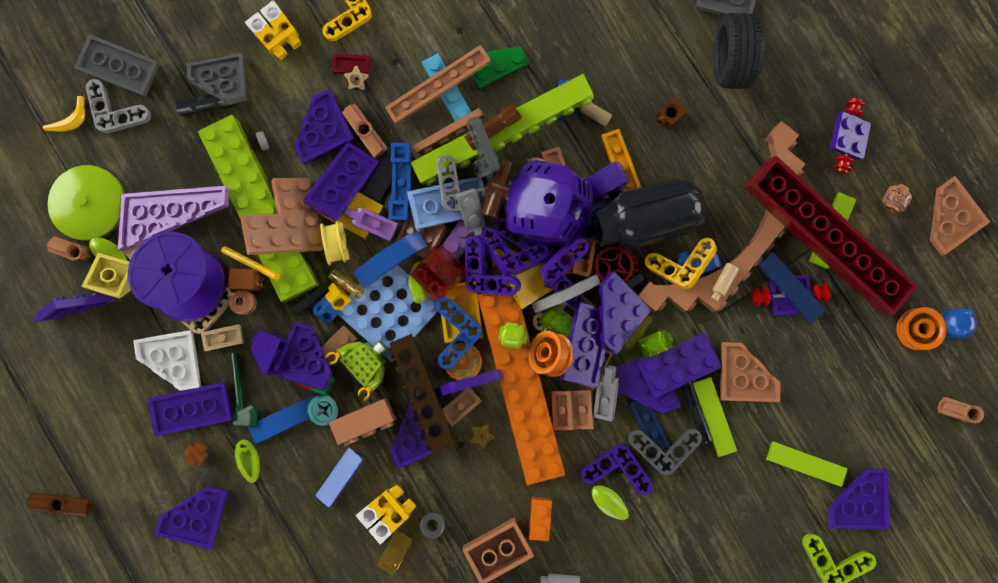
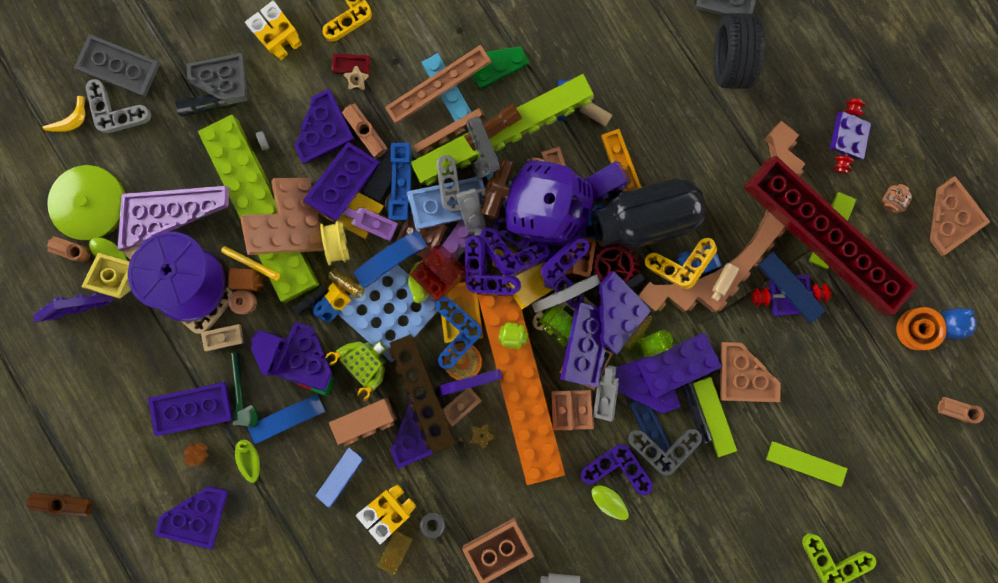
white plate [133,330,201,391] -> none
teal gear [307,395,338,426] -> none
medium nougat plate [322,325,358,366] -> none
orange wheel [528,331,573,377] -> none
orange brick [528,496,552,541] -> none
reddish brown brick [656,96,688,129] -> none
dark purple plate [828,468,890,529] -> none

